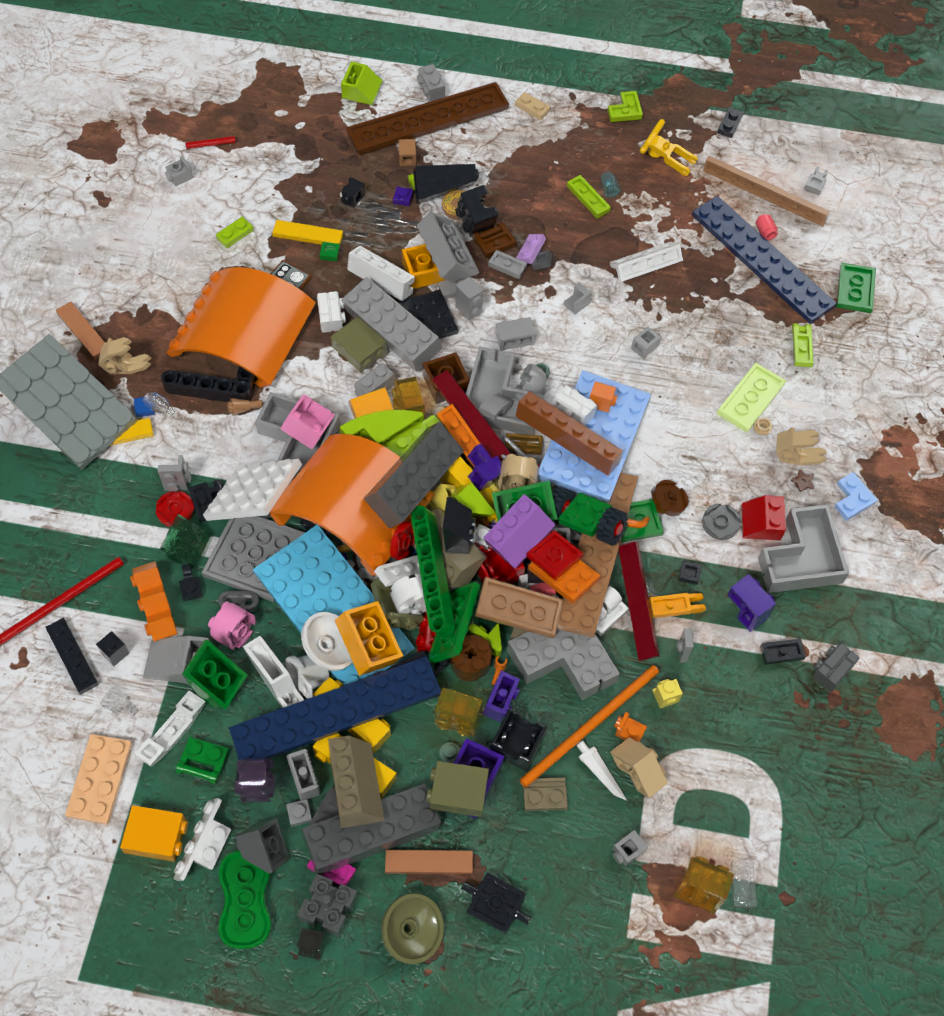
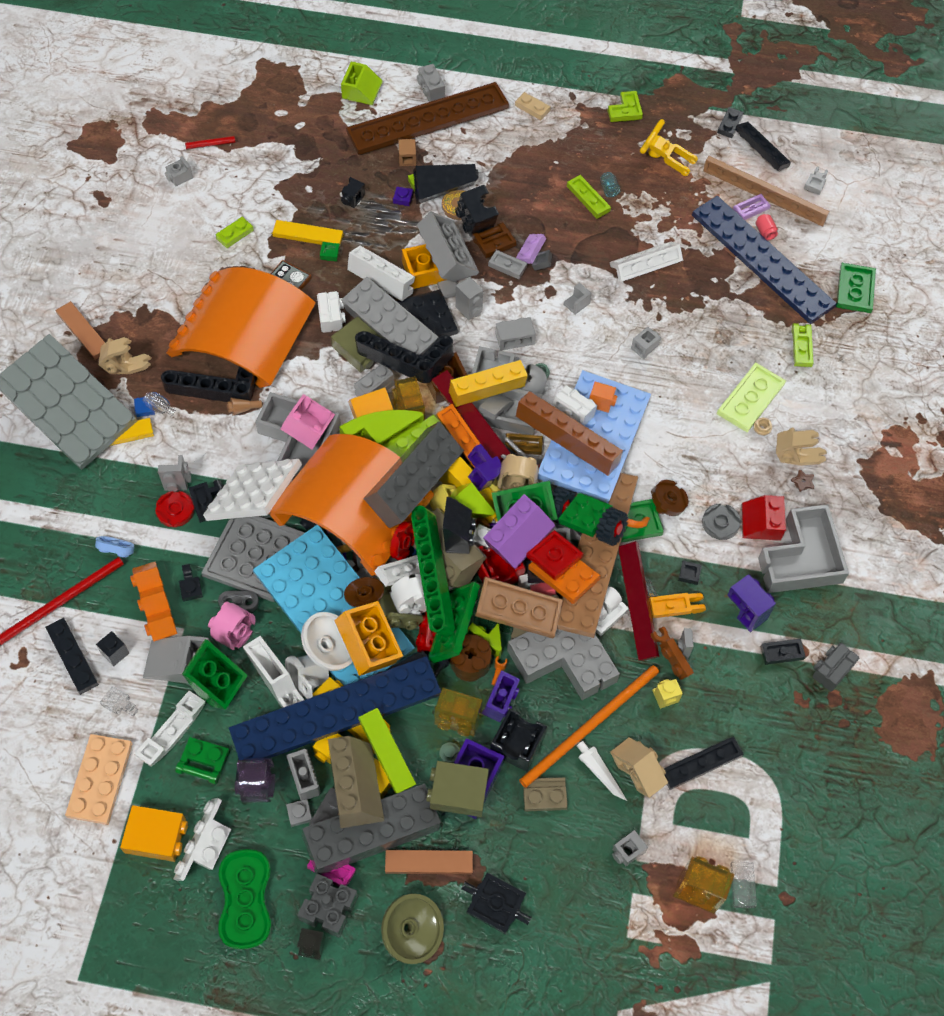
clear green plate [160,514,211,568] -> none
dark grey slope [235,818,290,874] -> none
orange bracket [614,712,647,741] -> none
light blue plate [834,472,877,521] -> none
none -> light blue plate [95,536,134,557]
none -> reddish brown dish [344,577,384,607]
none -> black beam [355,331,454,383]
none -> lime tile [358,708,416,794]
none -> yellow brick [449,360,528,407]
none -> dark orange plate [650,626,694,680]
none -> black tile [664,736,744,790]
none -> lavender tile [733,194,771,220]
none -> black plate [735,122,791,171]

